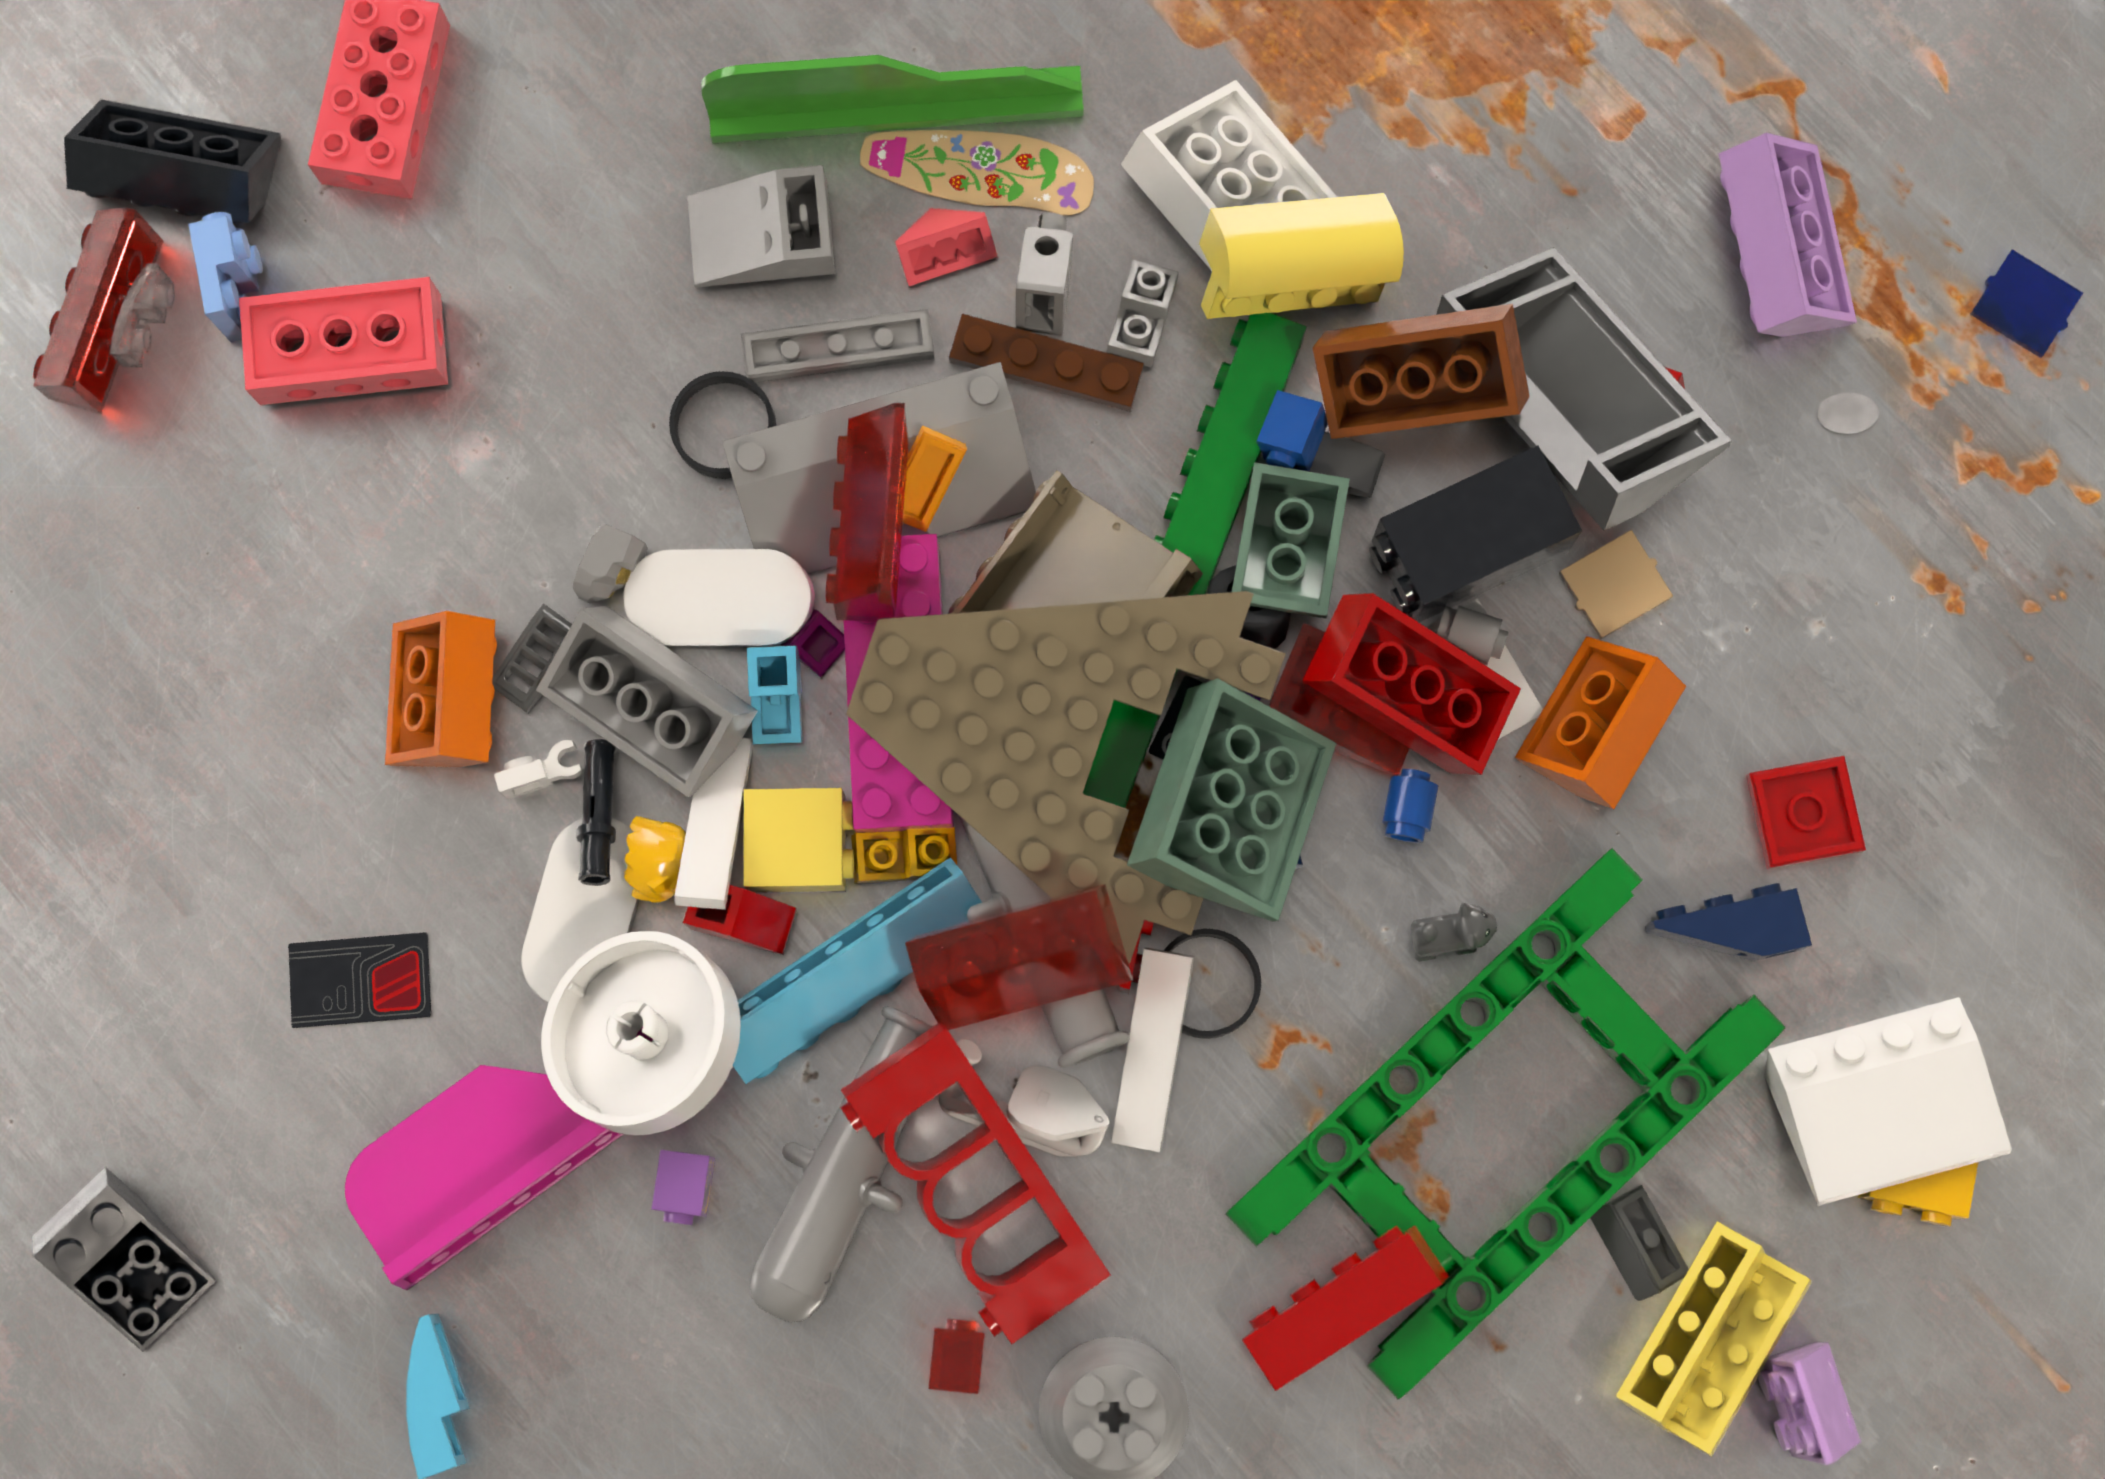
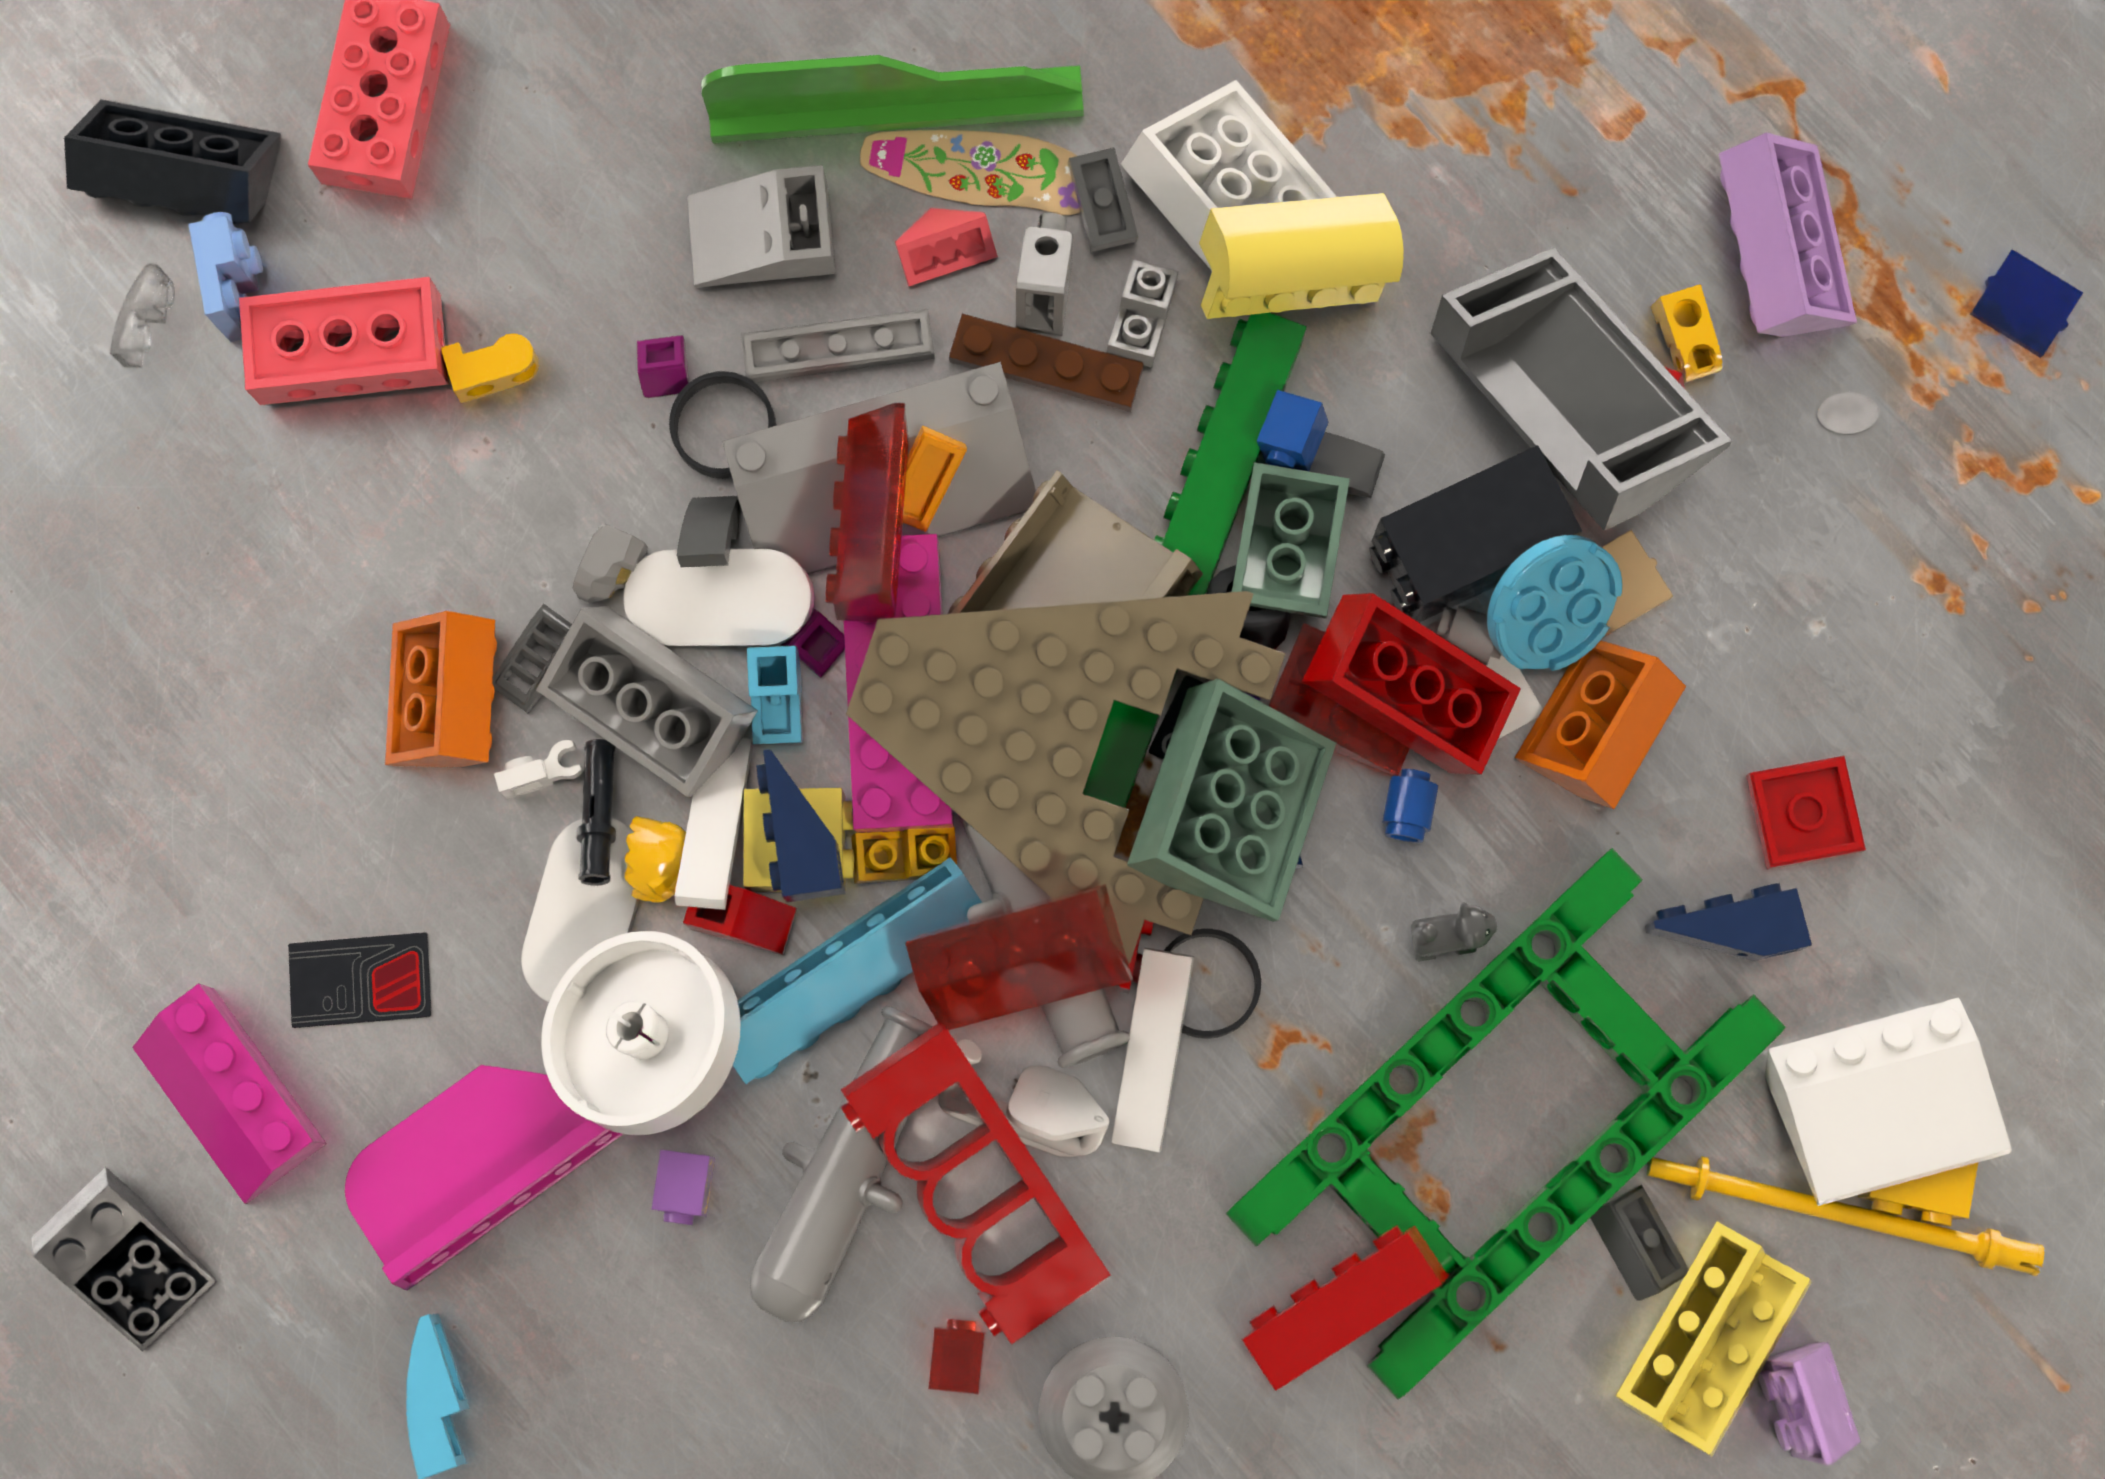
clear red slope [33,208,163,414] -> none
dark orange brick [1312,304,1530,439] -> none
none -> dark pink slope [132,983,327,1204]
none -> yellow leg [441,333,539,403]
none -> magenta slope [637,335,689,398]
none -> dark grey slope [676,496,740,568]
none -> dark blue slope [756,749,845,902]
none -> dark grey plate [1068,147,1138,252]
none -> medium azure tile [1487,535,1622,671]
none -> yellow bar [1646,1156,2044,1276]
none -> yellow leg [1650,284,1722,383]

